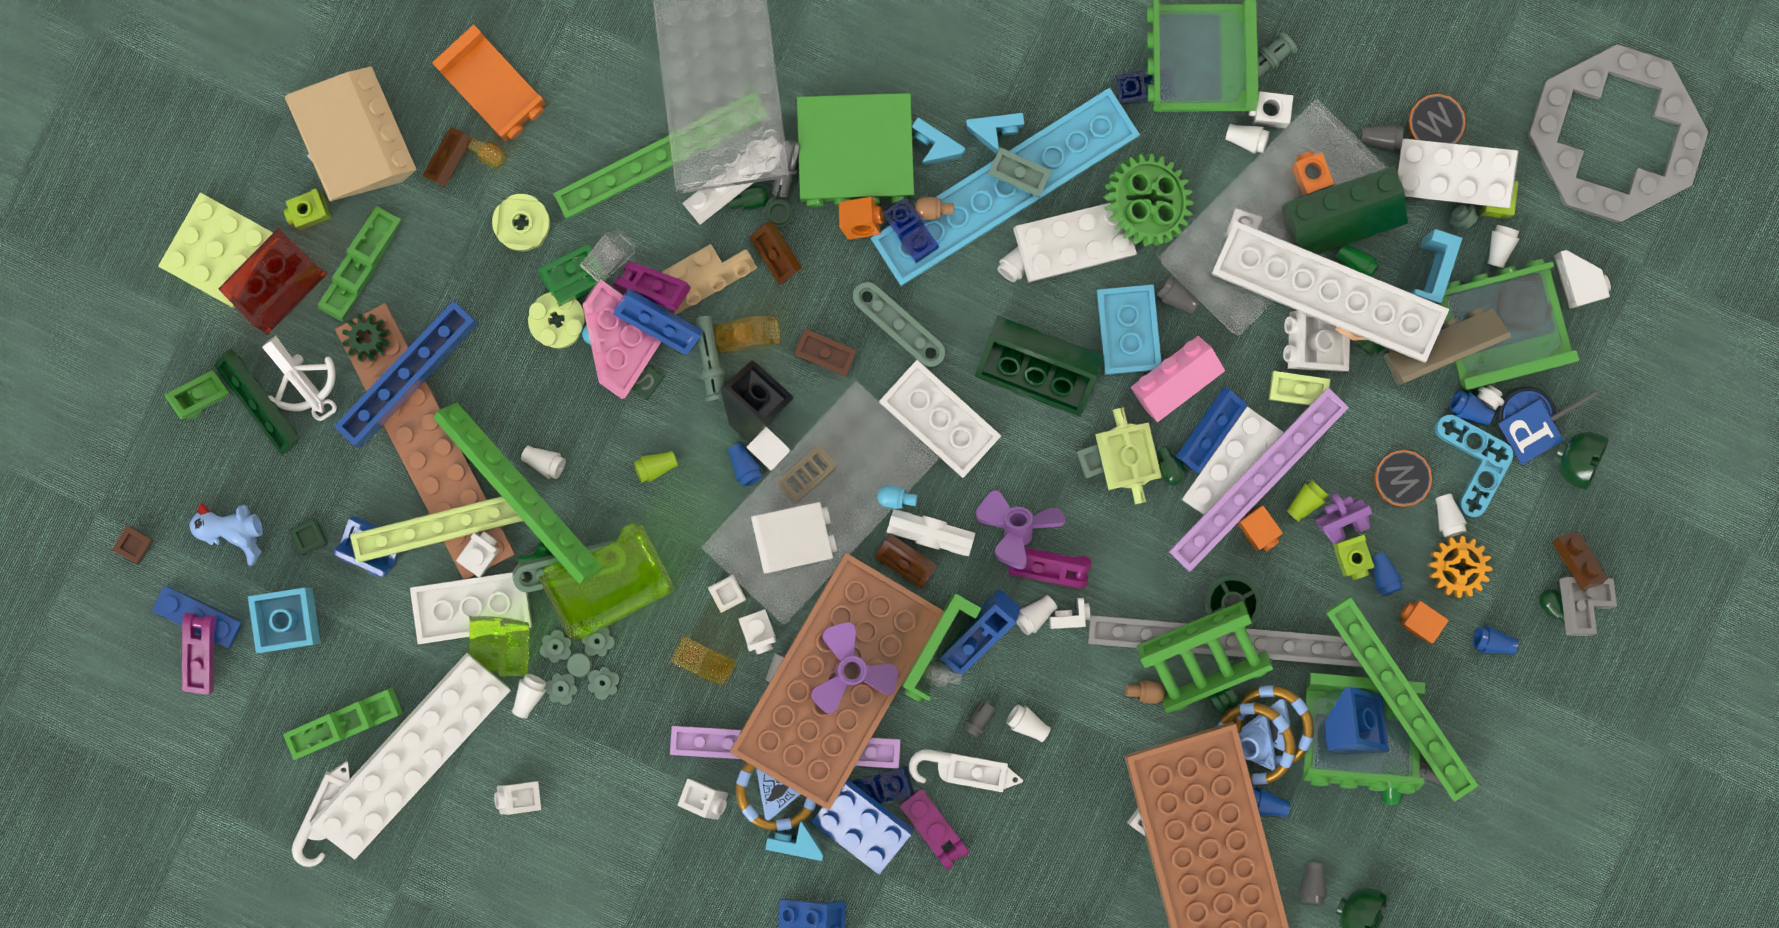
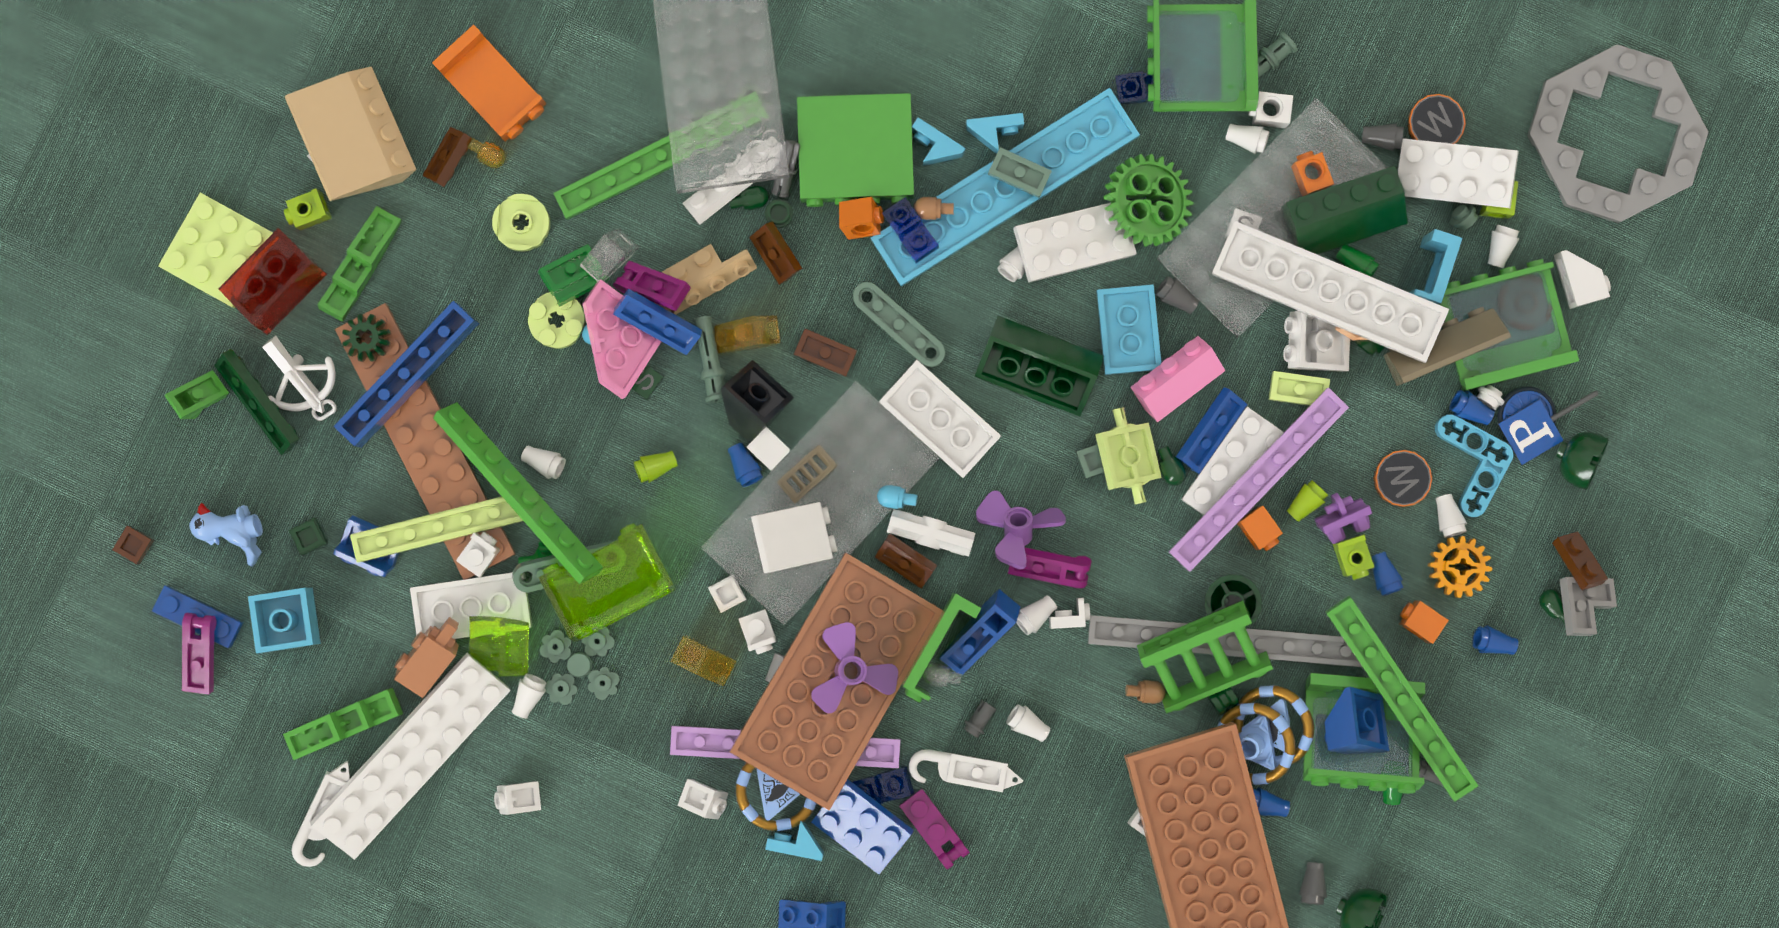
none -> nougat hinge [394,617,459,698]

